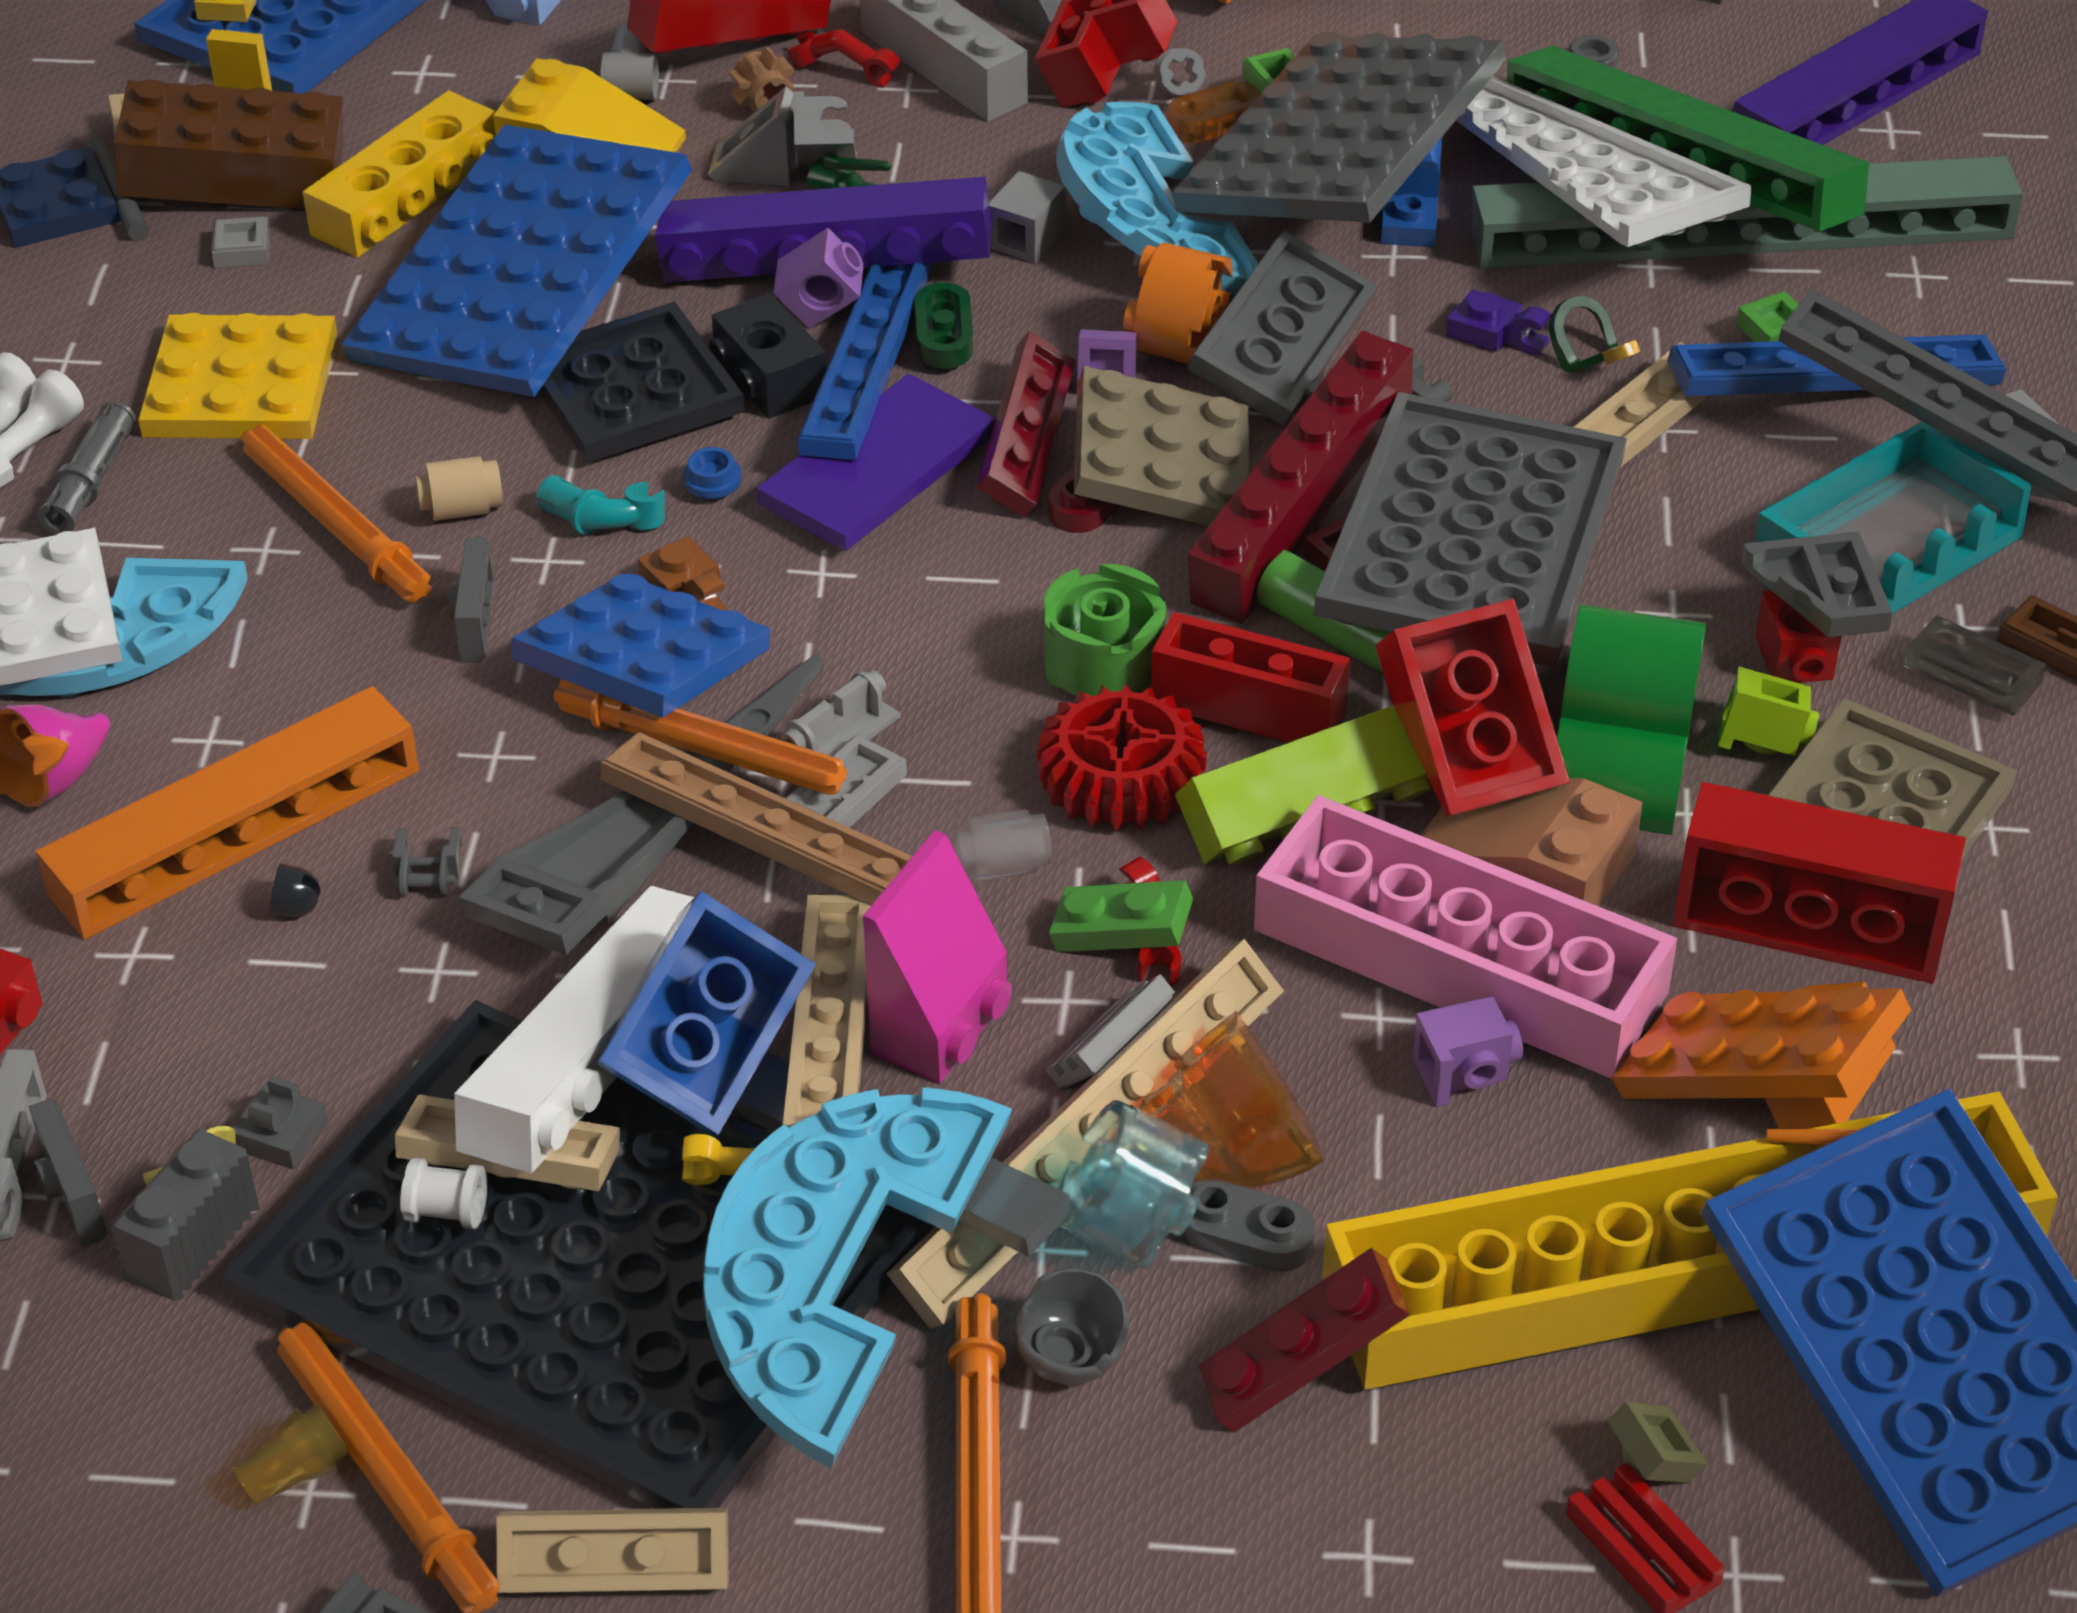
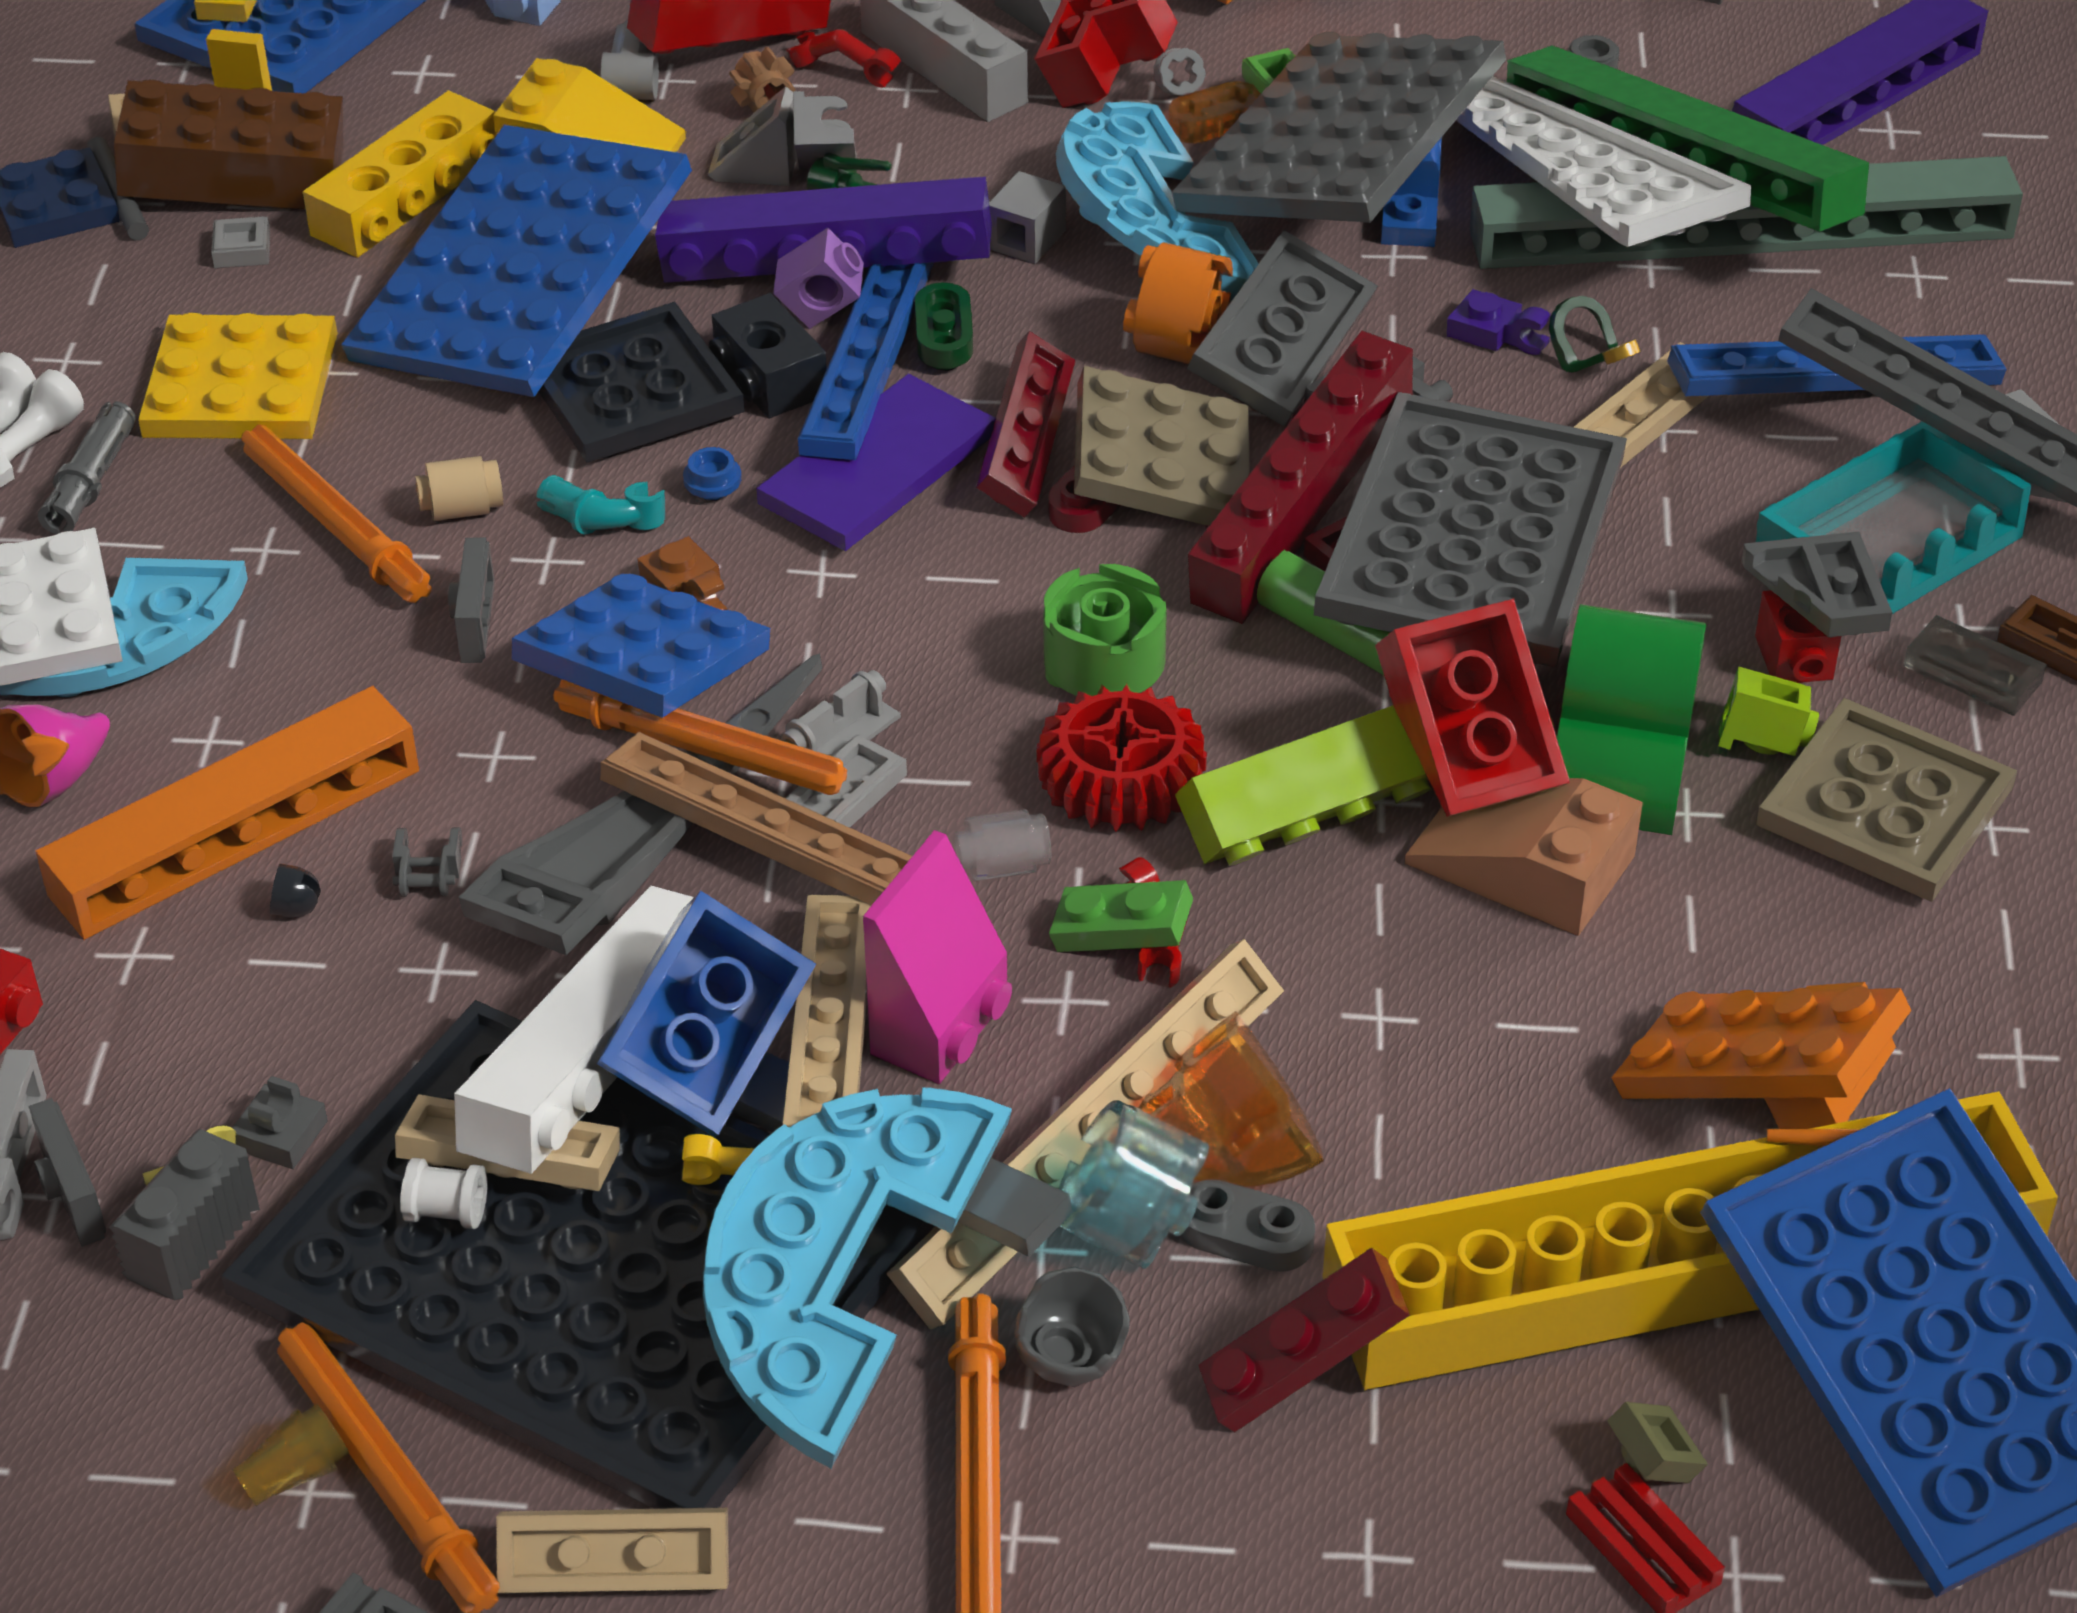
light grey tile [1045,974,1175,1088] -> none
medium lavender tile [1077,329,1137,384] -> none
red brick [1151,612,1350,742] -> none
bright pink brick [1254,795,1678,1079] -> none
medium lavender brick [1413,996,1523,1107] -> none
red brick [1672,781,1967,984] -> none
bright green plate [1736,291,1799,342] -> none

